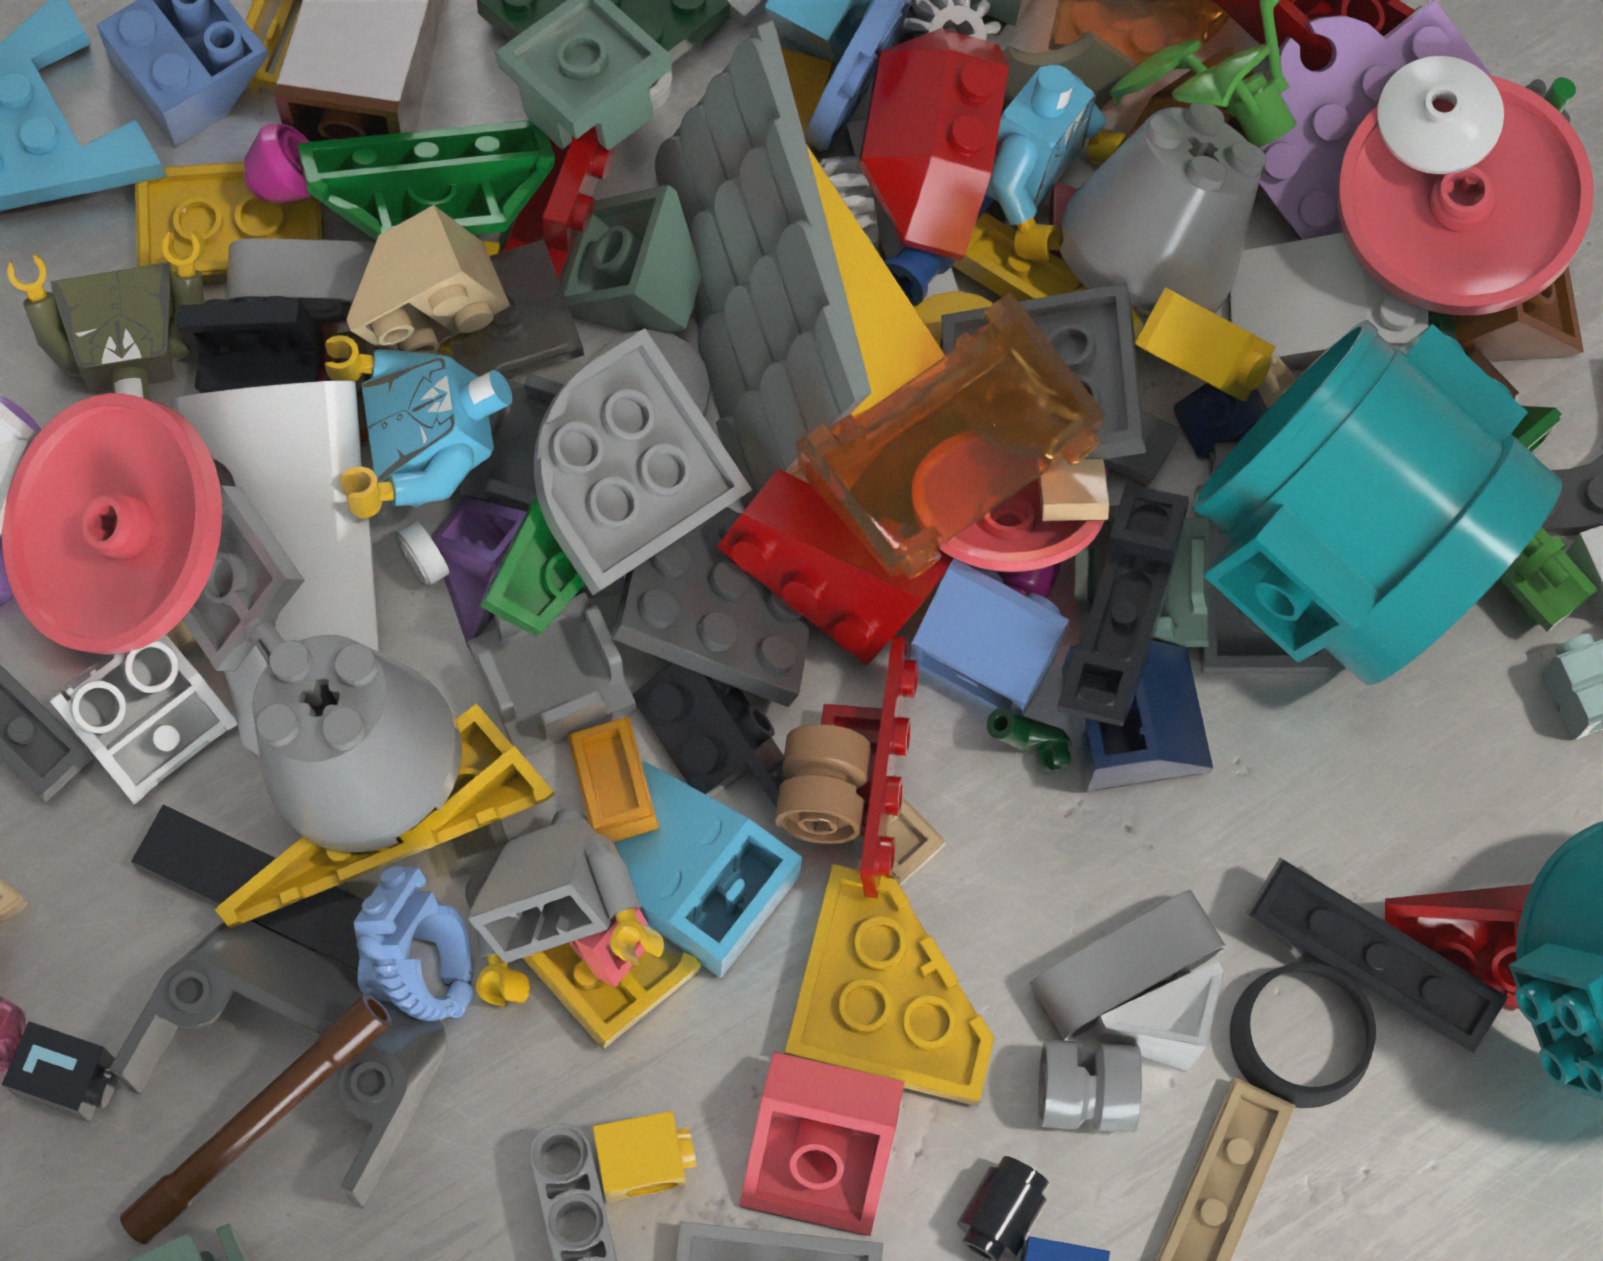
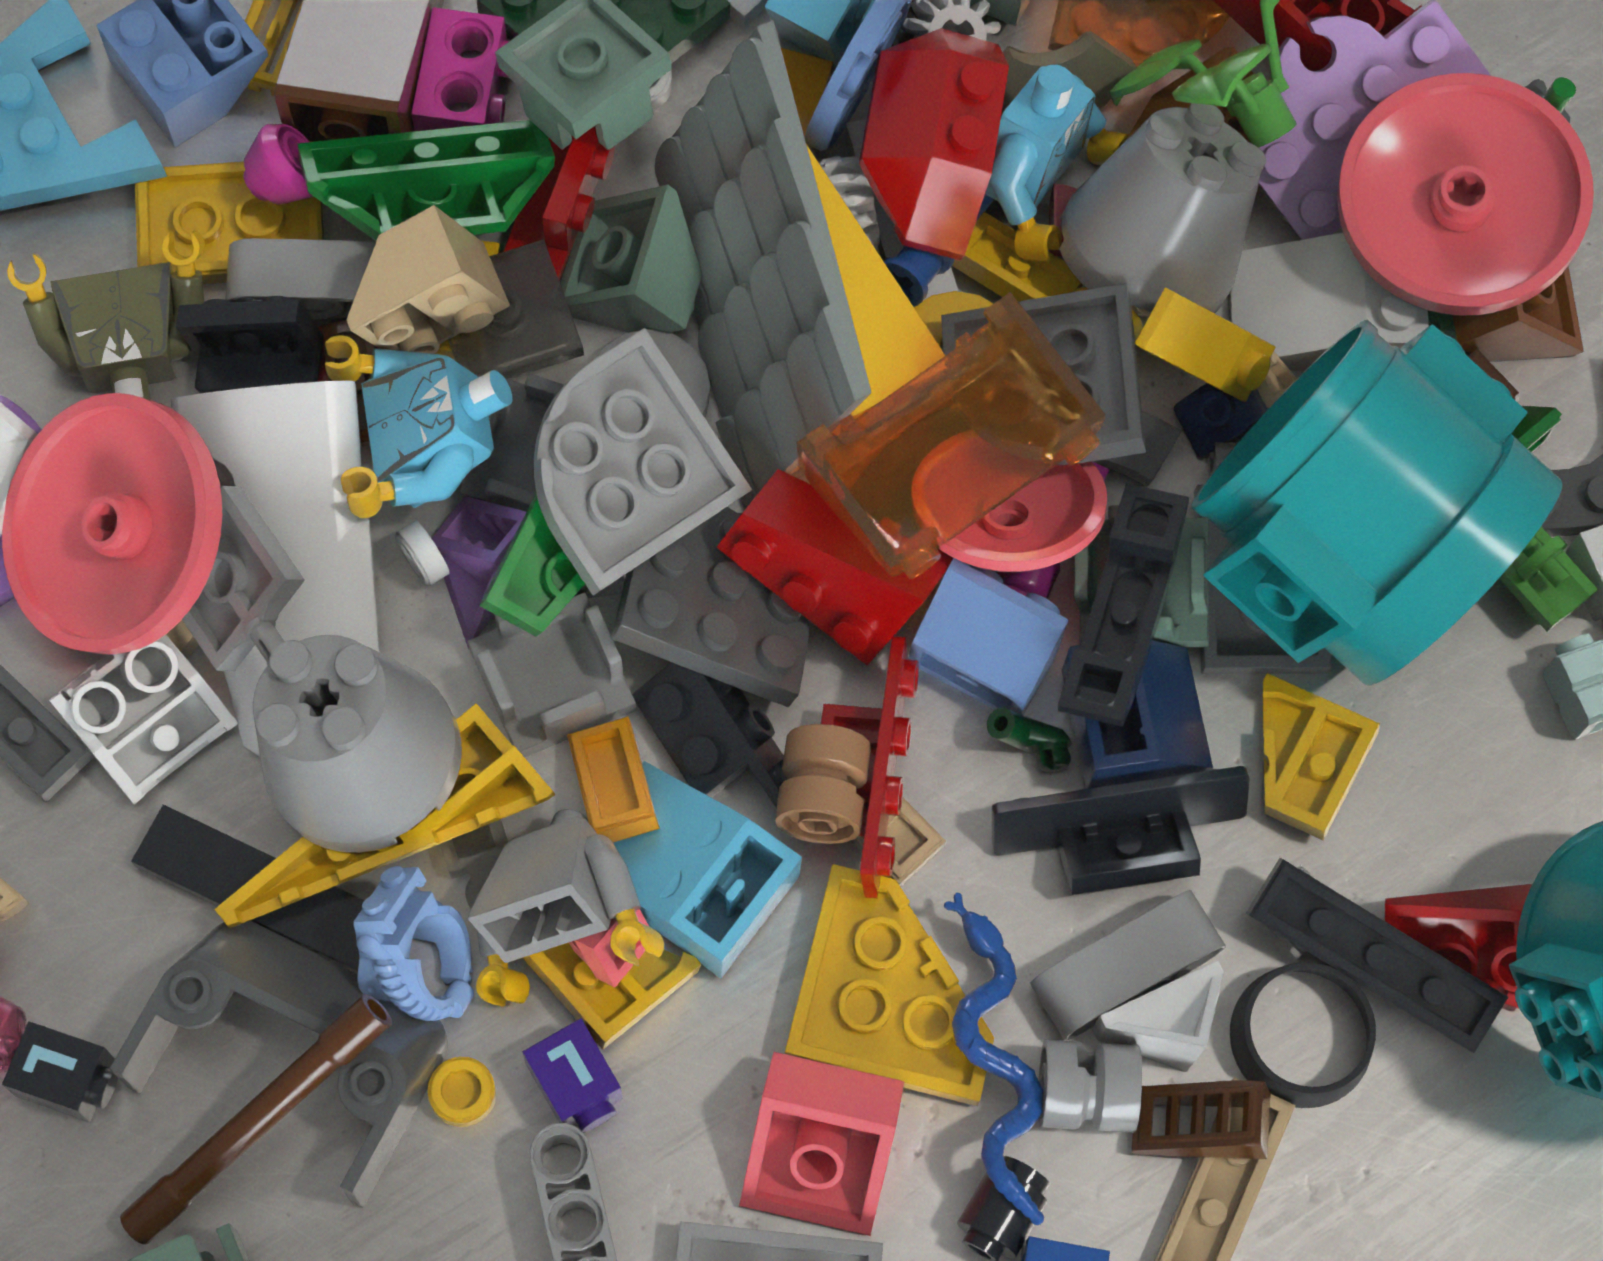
yellow brick [593,1111,696,1203] -> none
tan tile [1038,459,1109,521] -> none
white dish [1377,56,1504,174] -> none
none -> dark pink brick [411,7,509,131]
none -> yellow tile [428,1057,496,1127]
none -> dark purple brick [522,1018,623,1133]
none -> blue animal [944,892,1044,1225]
none -> black bracket [992,766,1250,895]
none -> reddish brown slope [1131,1080,1271,1159]
none -> yellow wing [1262,673,1380,840]

